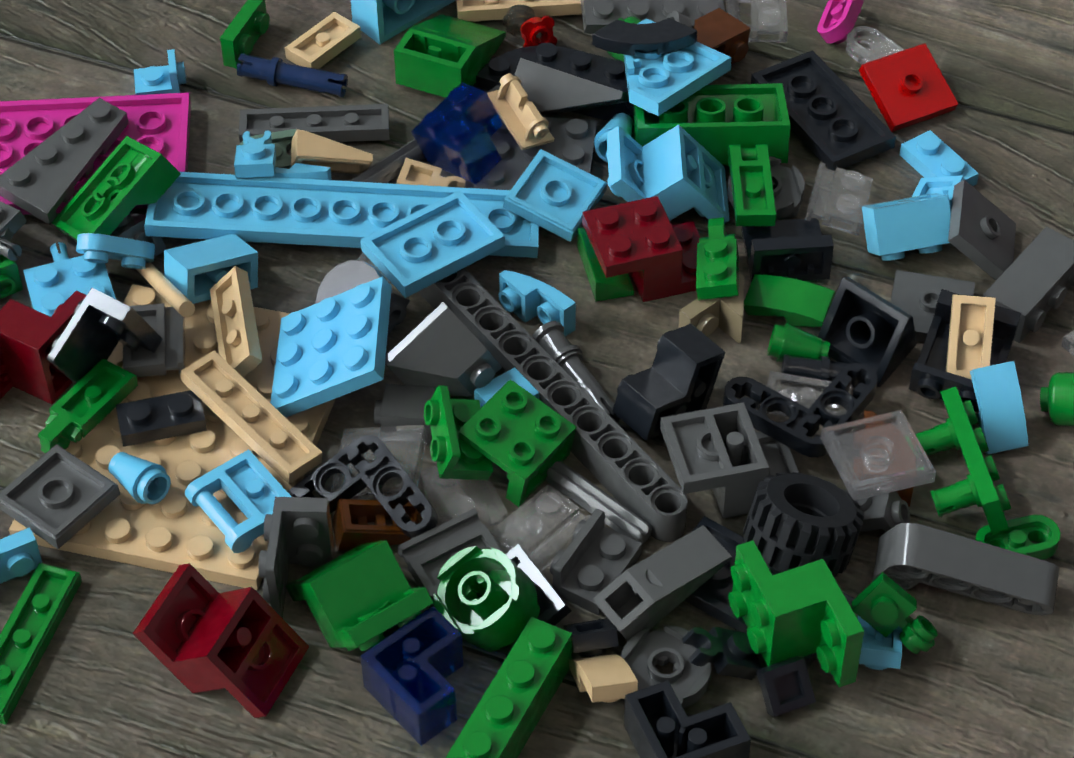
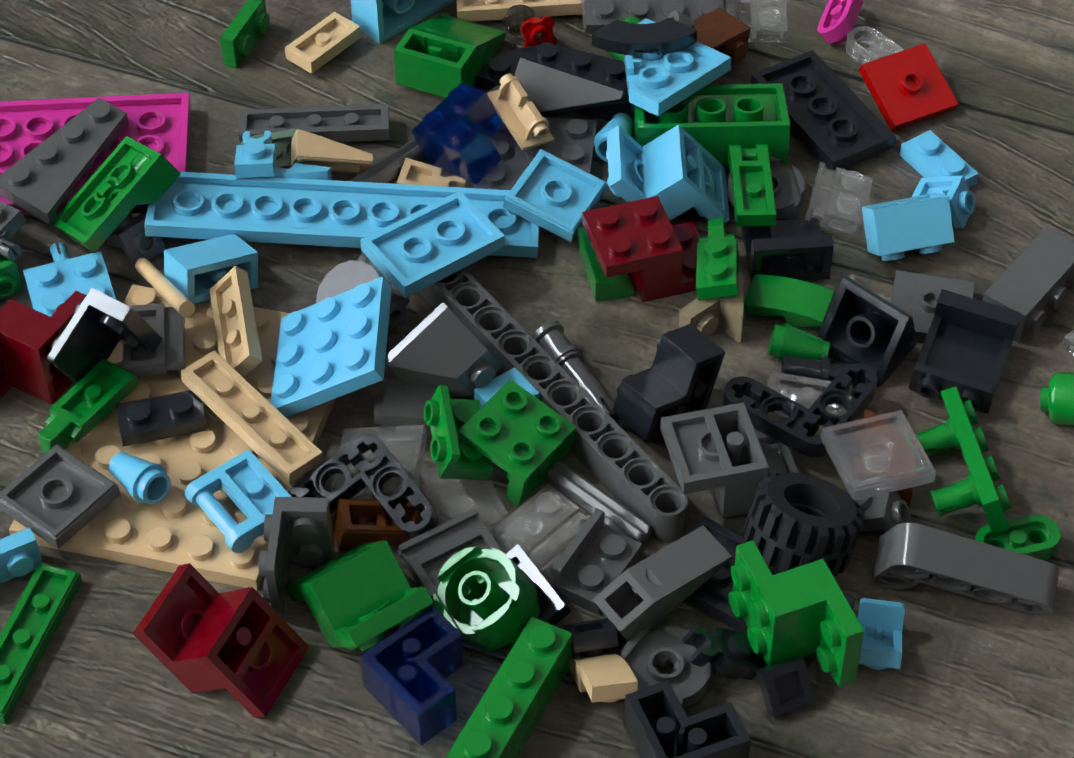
medium azure plate [76,233,155,269] -> none
medium azure bracket [133,49,187,95] -> none
dark blue pin [237,53,348,97] -> none
medium azure slope [498,270,576,336] -> none
green plate [852,572,938,654] -> none
tan plate [946,294,996,379] -> none
dark grey plate [948,180,1016,280] -> none
medium azure slope [970,361,1029,455] -> none

